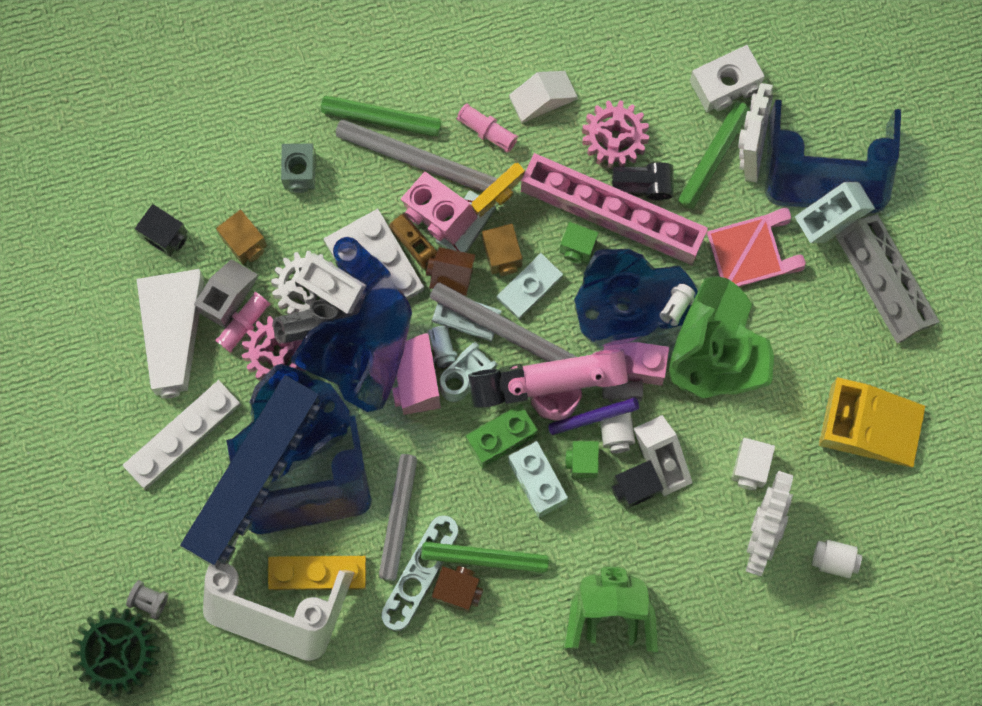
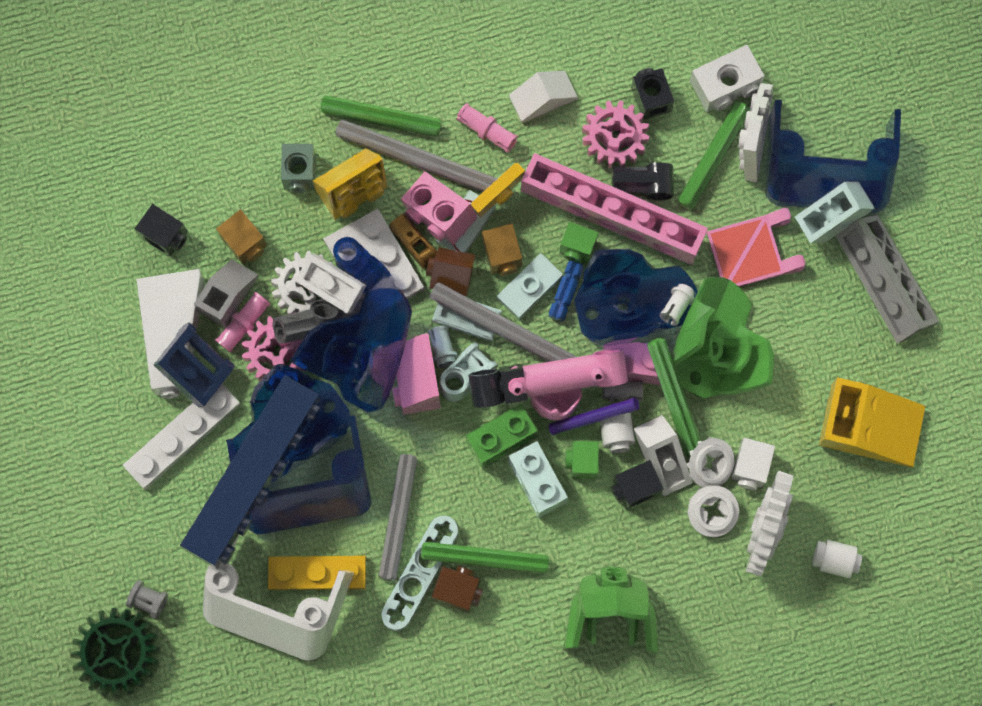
none -> dark blue plate [153,322,235,408]
none -> yellow slope [313,149,387,220]
none -> blue axle [549,261,584,322]
none -> black brick [631,68,674,120]
none -> bright green axle [647,338,701,457]
none -> white gear [686,437,735,488]
none -> white gear [687,485,739,537]

